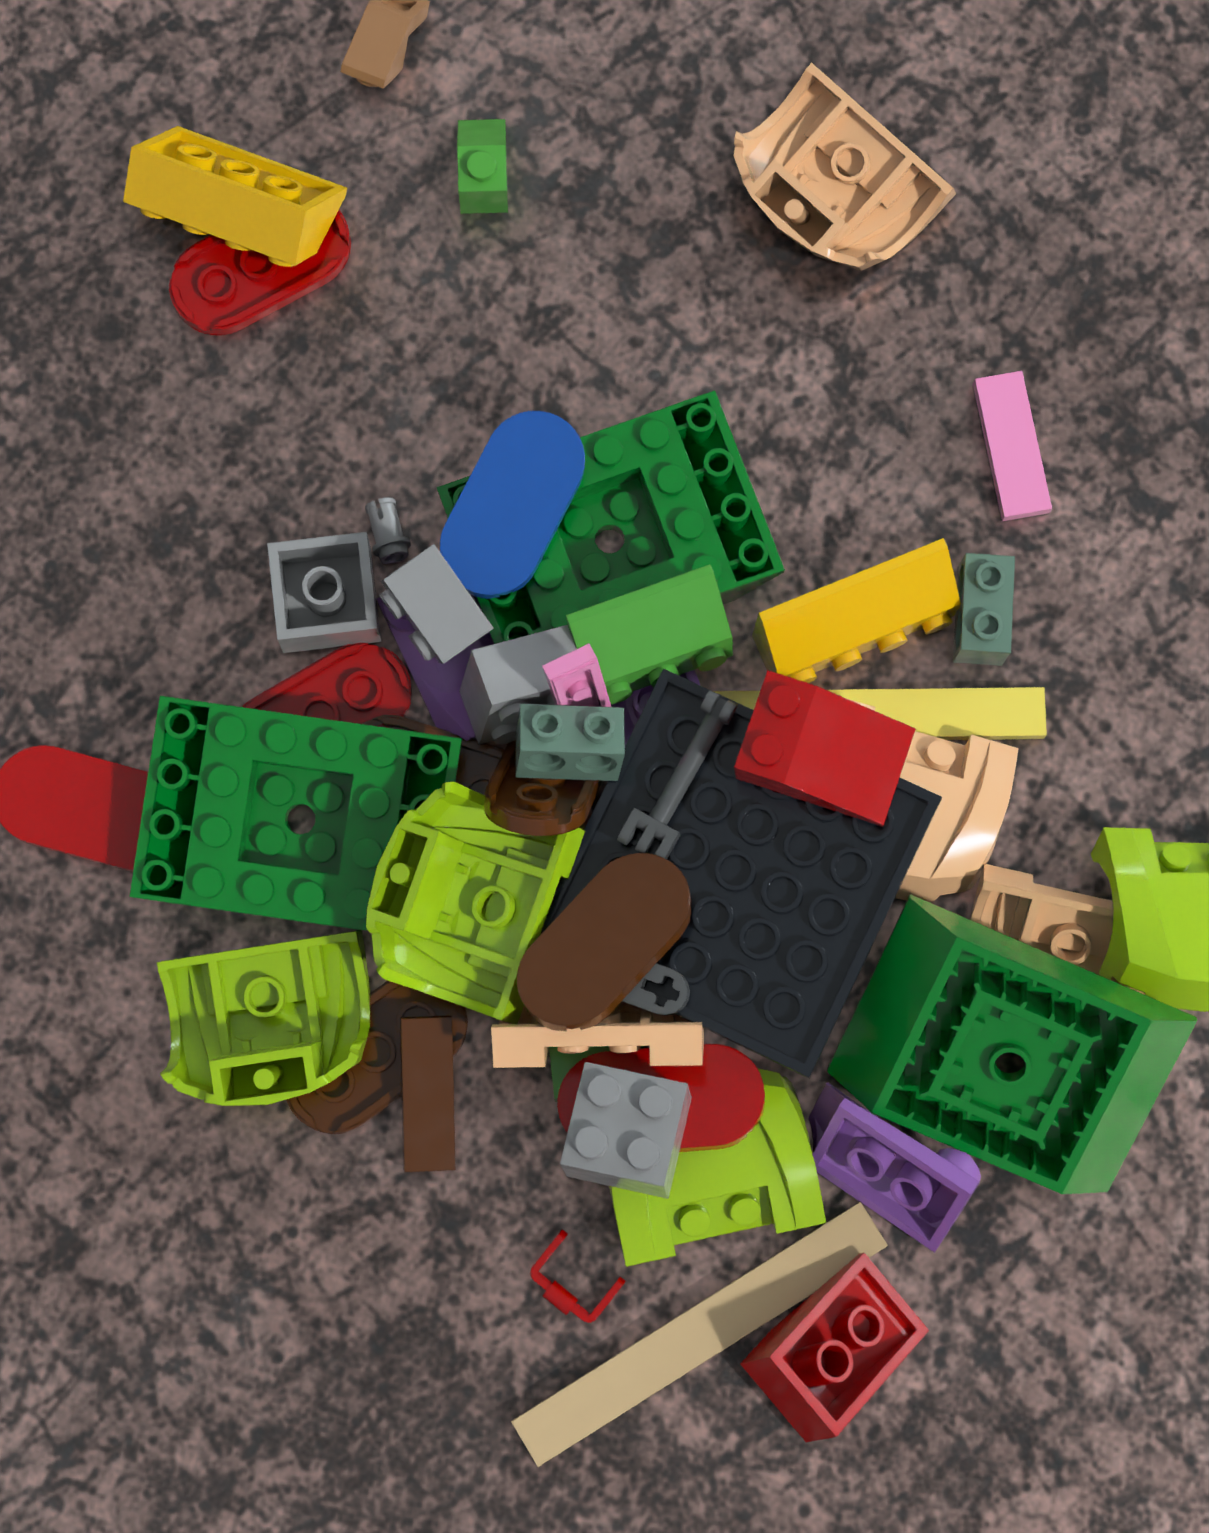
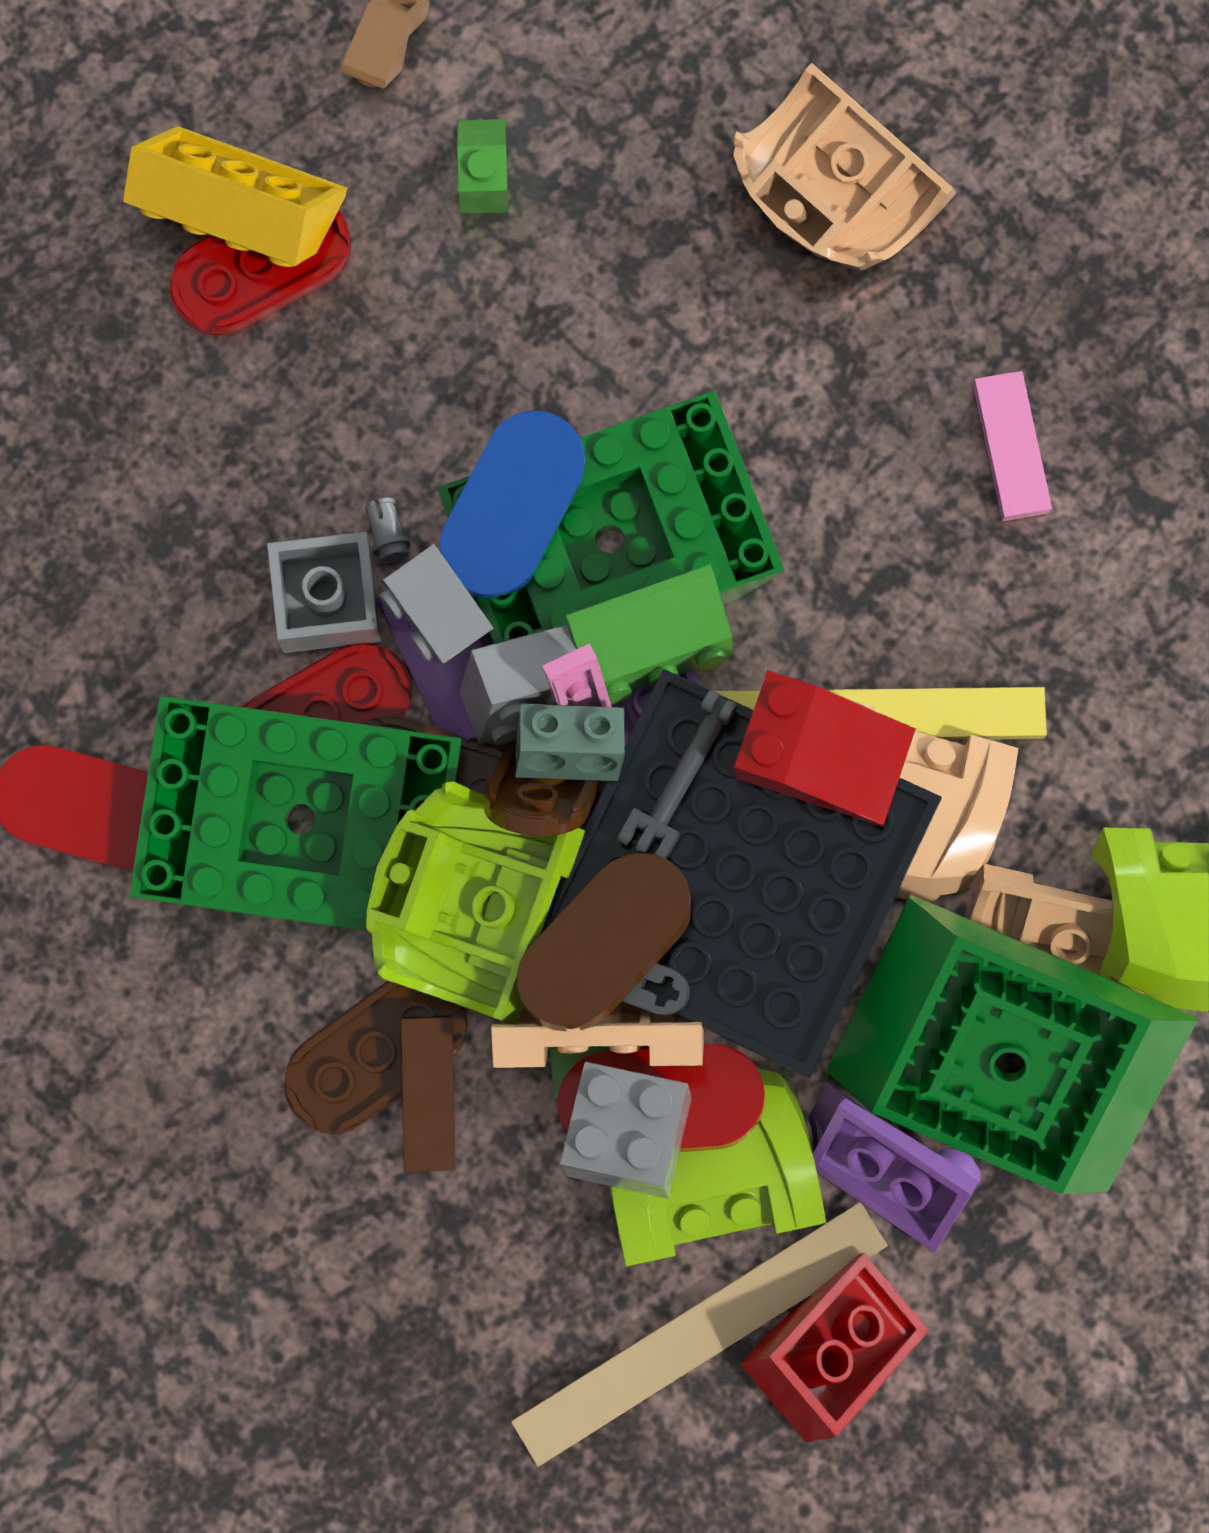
lime piece [157,930,370,1106] -> none
red piece [530,1229,626,1323] -> none
yellow slope [752,538,961,683] -> none
sand green brick [953,553,1015,666] -> none

